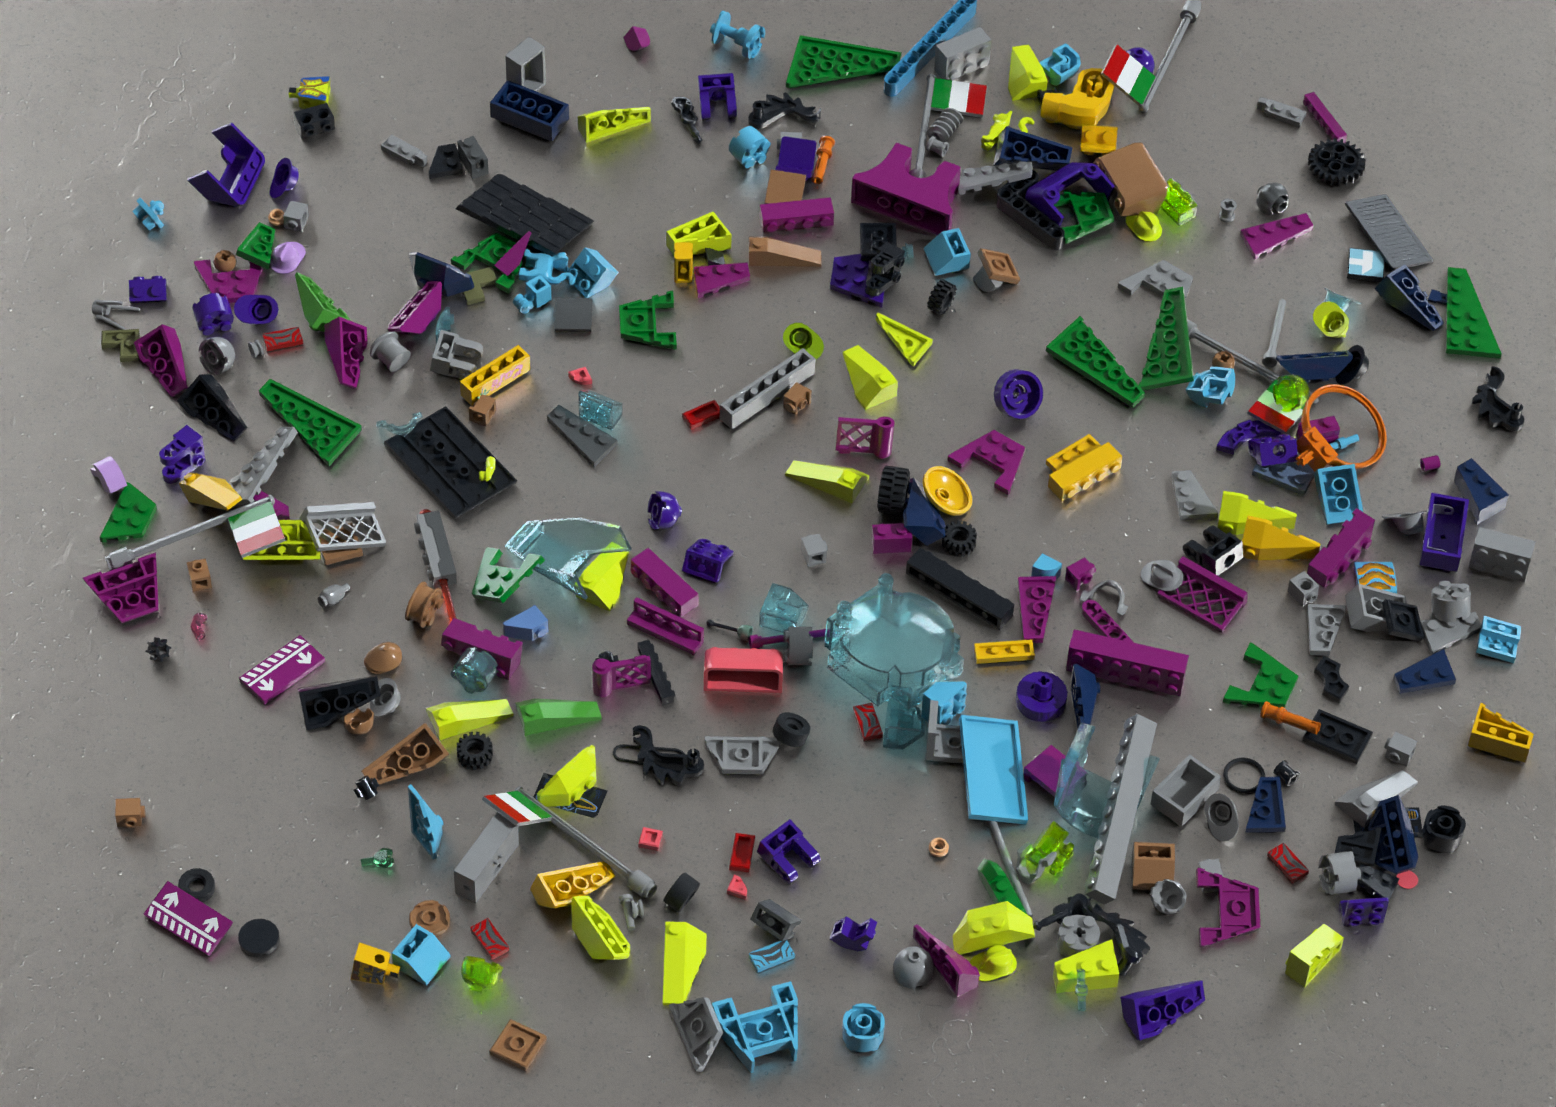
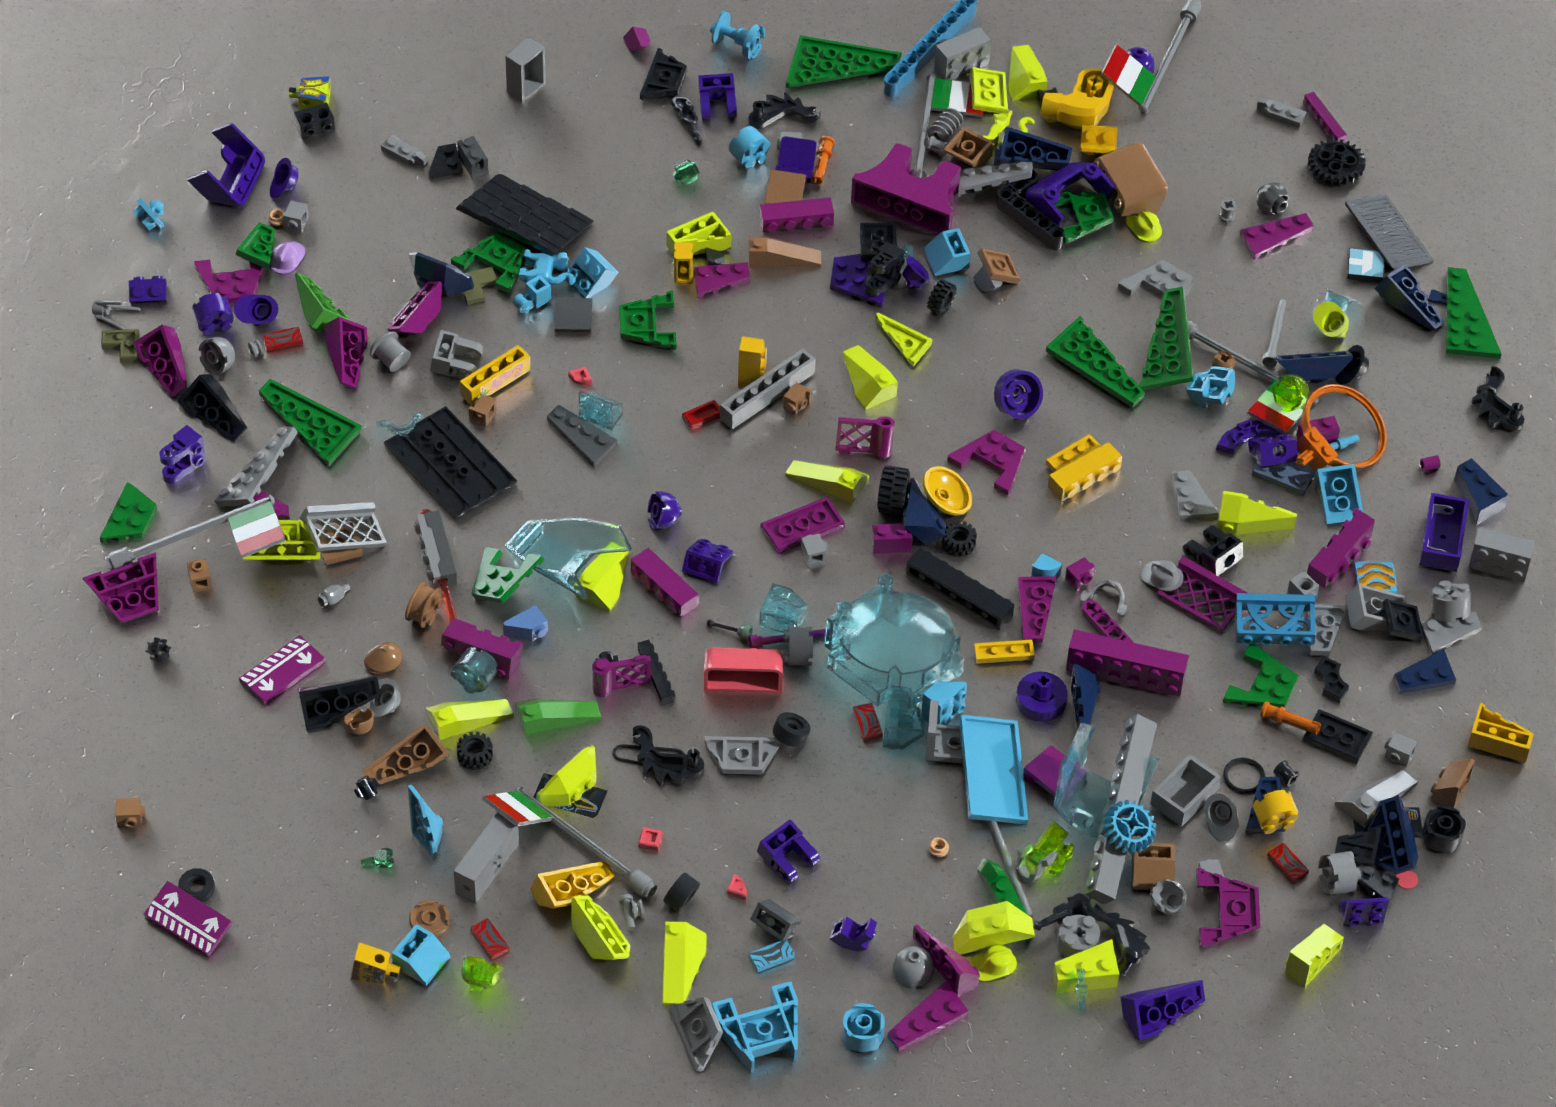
lavender brick [90,456,127,493] -> none
yellow wedge [179,472,242,510] -> none
clear pink arm [190,612,207,640] -> none
medium nougat piece [213,250,237,272] -> none
black tile [238,919,280,957] -> none
clear light blue slope [435,306,454,344] -> none
neon yellow arm [479,456,495,482] -> none
medium nougat tile [489,1019,547,1071] -> none
dark blue brick [490,80,569,141] -> none
magenta sticker [494,231,531,276] -> none
neon yellow wedge [577,107,651,143] -> none
magenta fence [627,597,704,656] -> none
red tile [729,833,755,873] -> none
lime piece [783,323,824,360] -> none
medium azure brick [1039,43,1081,85] -> none
clear neon green brick [1160,178,1198,226] -> none
yellow wedge [1242,516,1321,560] -> none
light grey piece [1382,511,1427,534] -> none
medium azure slope [1476,616,1521,663] -> none
none -> black wing [640,48,687,100]
none -> clear green head [673,159,700,186]
none -> yellow wedge [738,336,767,387]
none -> magenta tile [760,497,845,554]
none -> magenta wing [887,981,969,1052]
none -> dark purple piece [902,256,930,288]
none -> medium nougat slope [944,127,993,167]
none -> neon yellow tile [970,67,1008,114]
none -> medium azure gear [1102,800,1157,854]
none -> dark azure fence [1236,593,1316,646]
none -> yellow brick [1253,790,1299,834]
none -> medium nougat slope [1430,758,1475,808]

